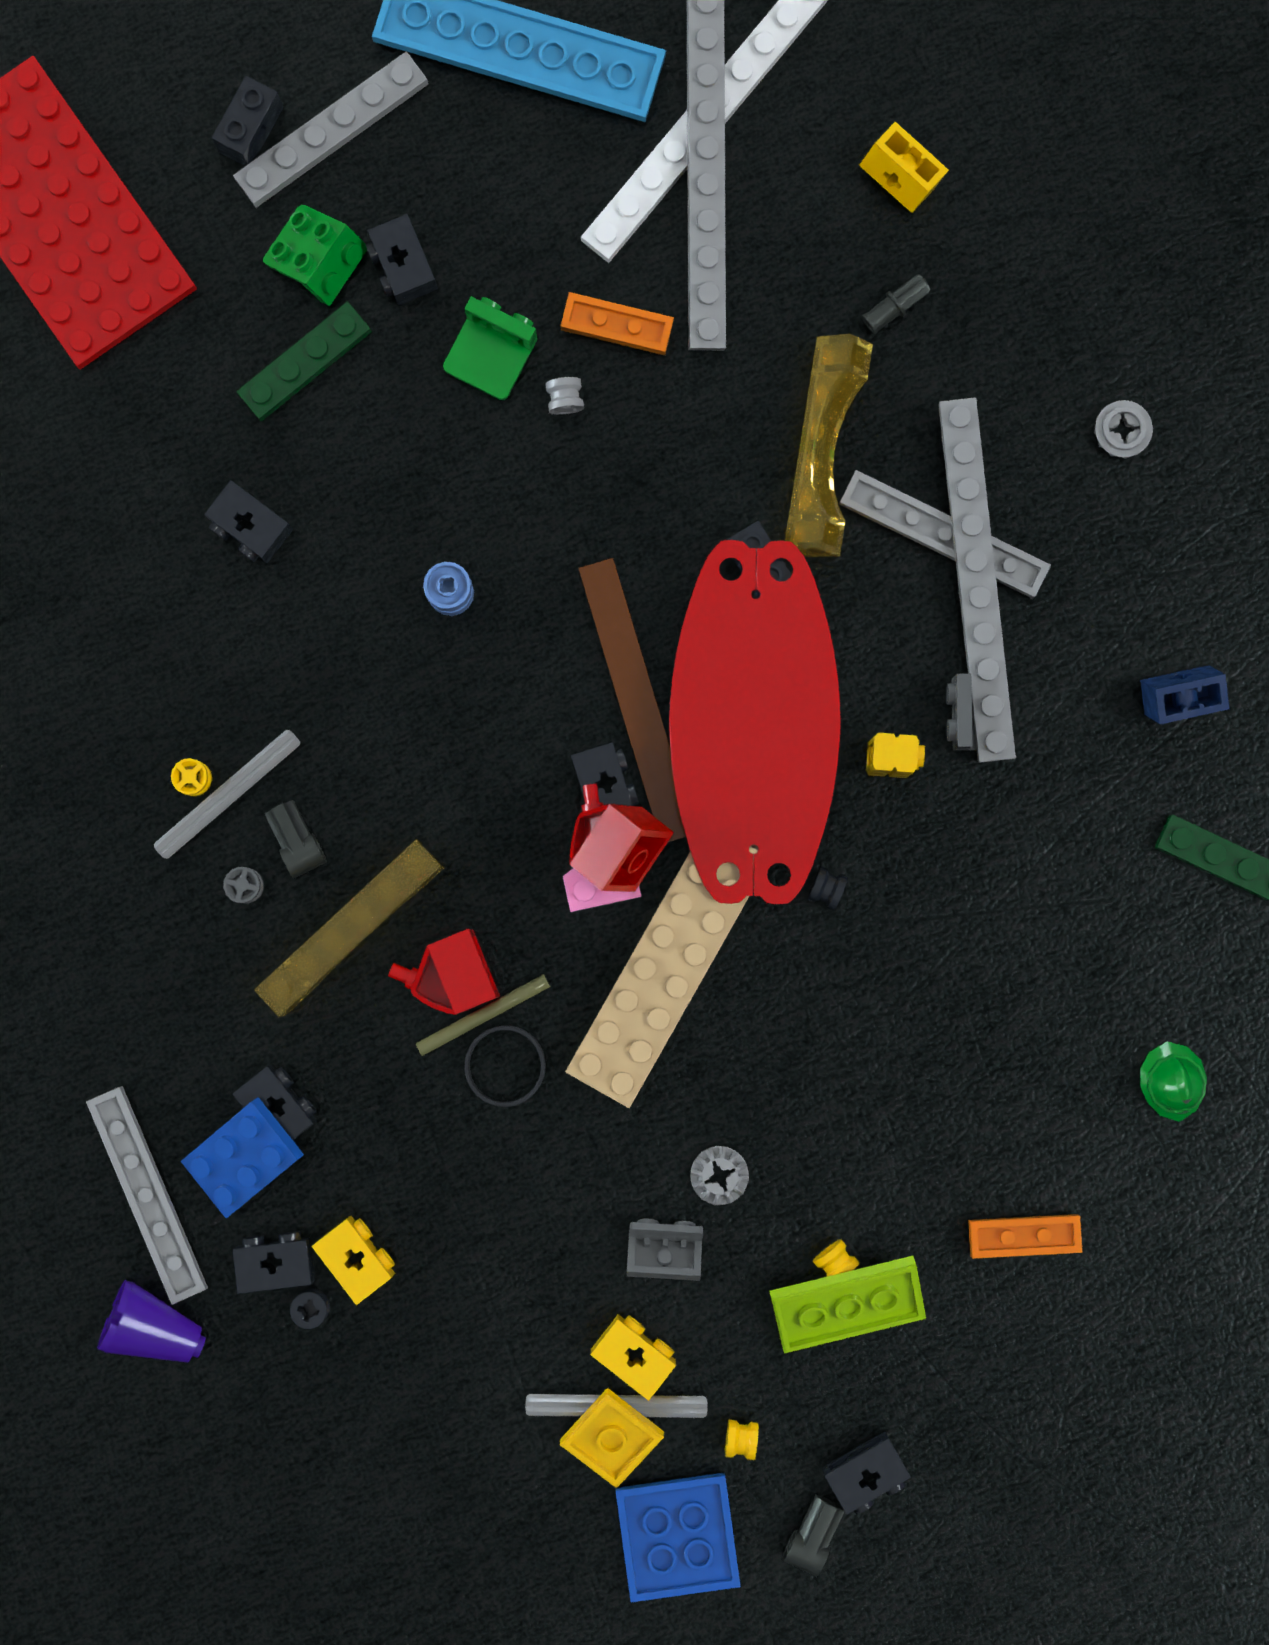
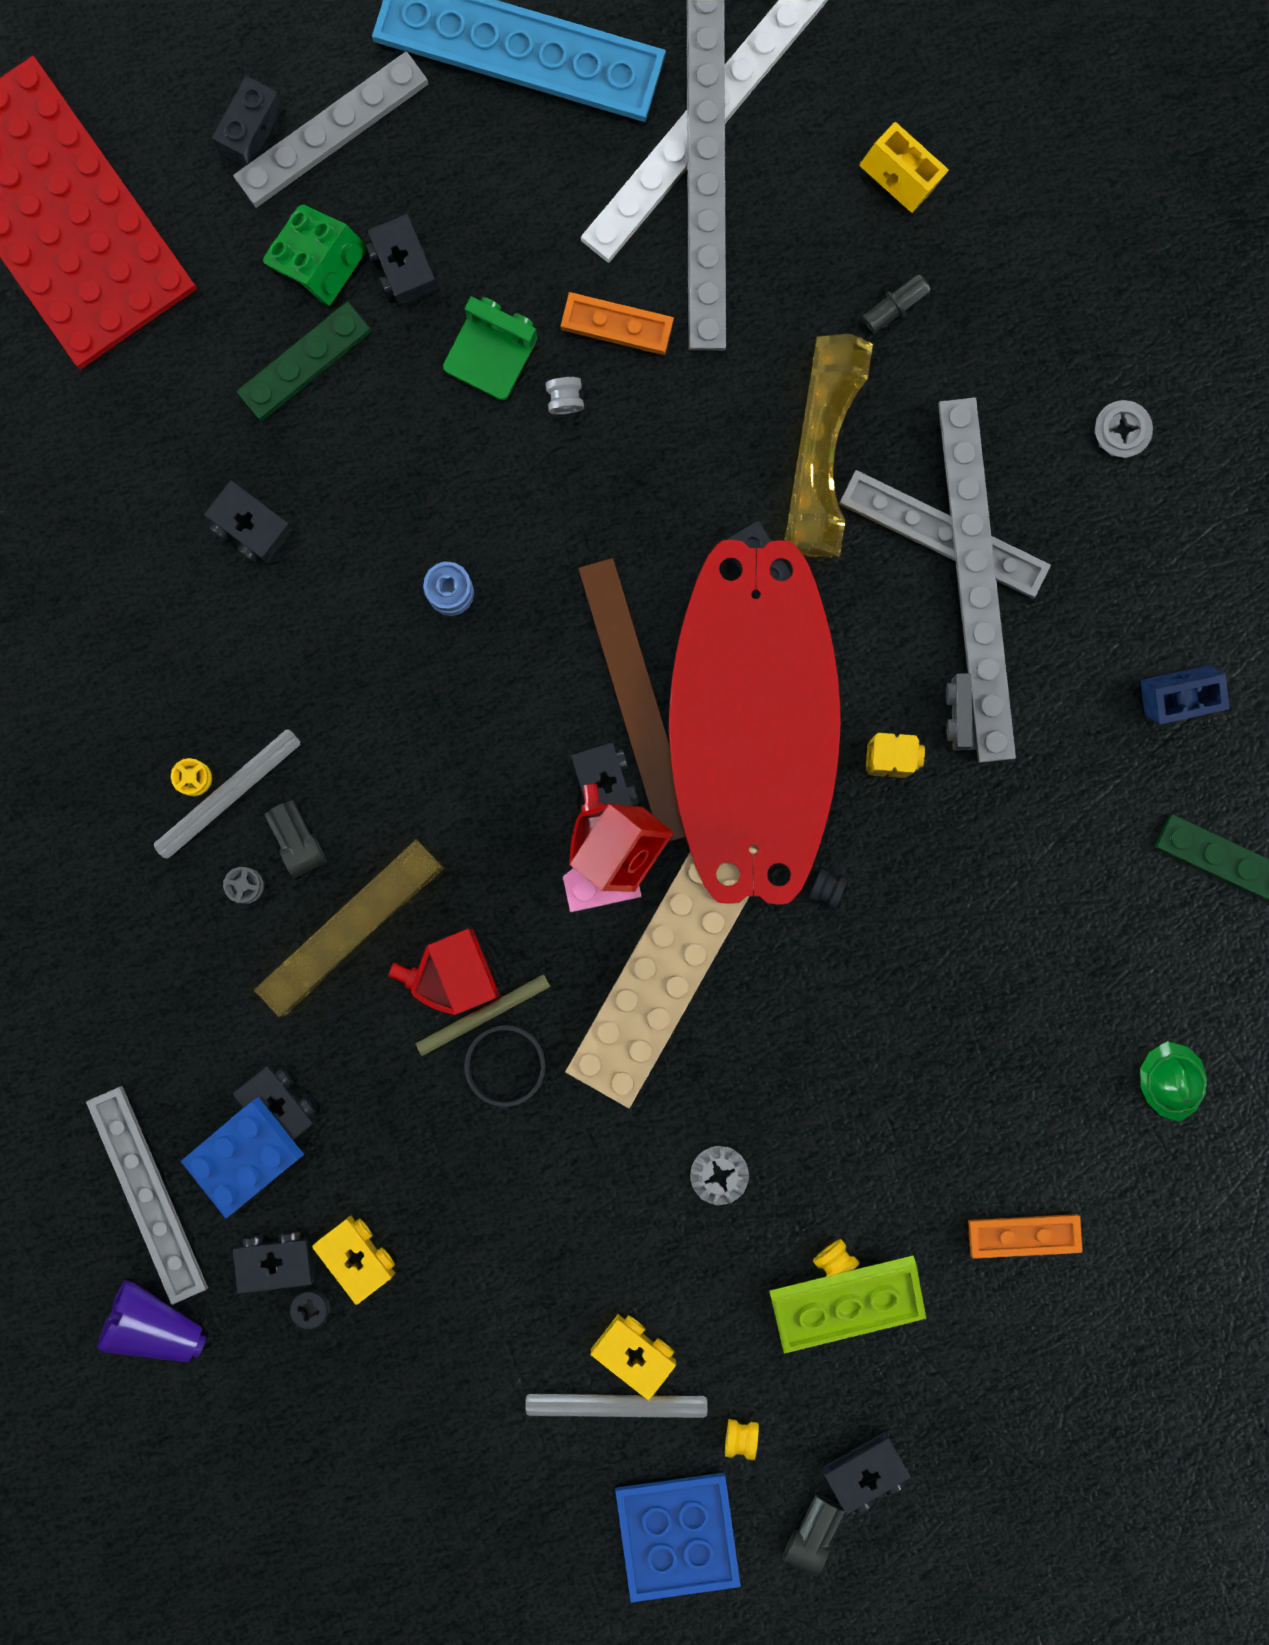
yellow plate [560,1388,664,1488] -> none
dark grey bracket [627,1219,703,1281] -> none

